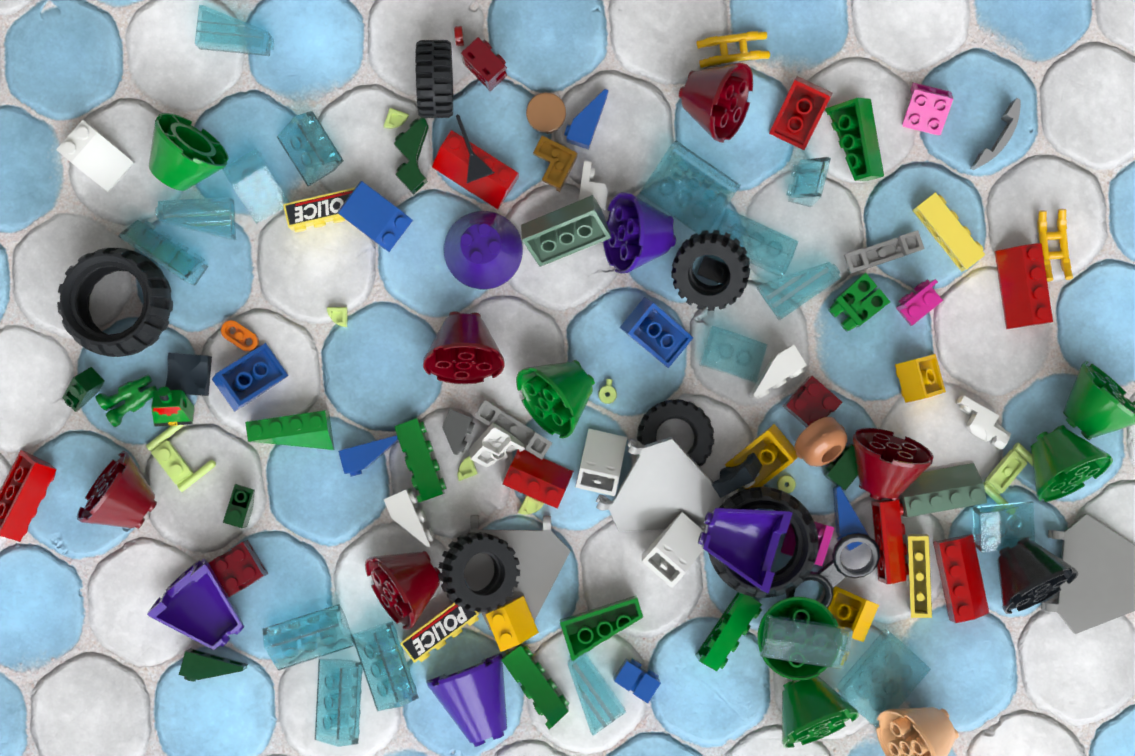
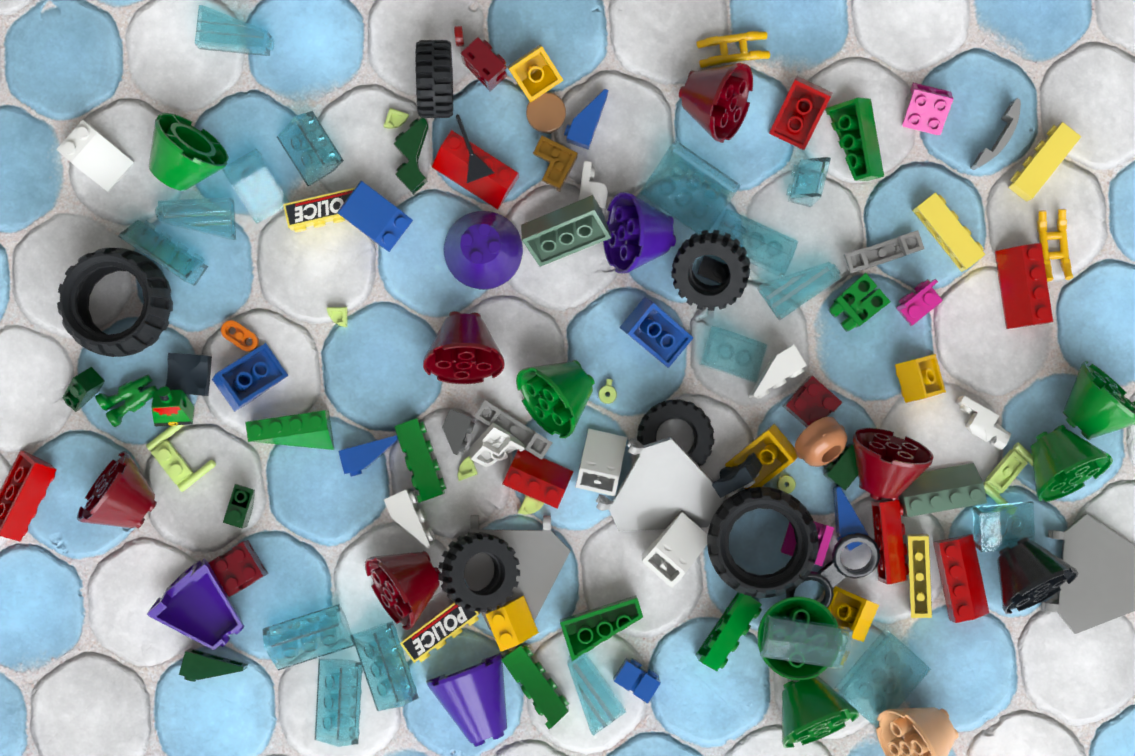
dark purple cone [698,508,792,593] -> none
none -> yellow slope [507,45,564,102]
none -> light yellow brick [1008,122,1081,202]

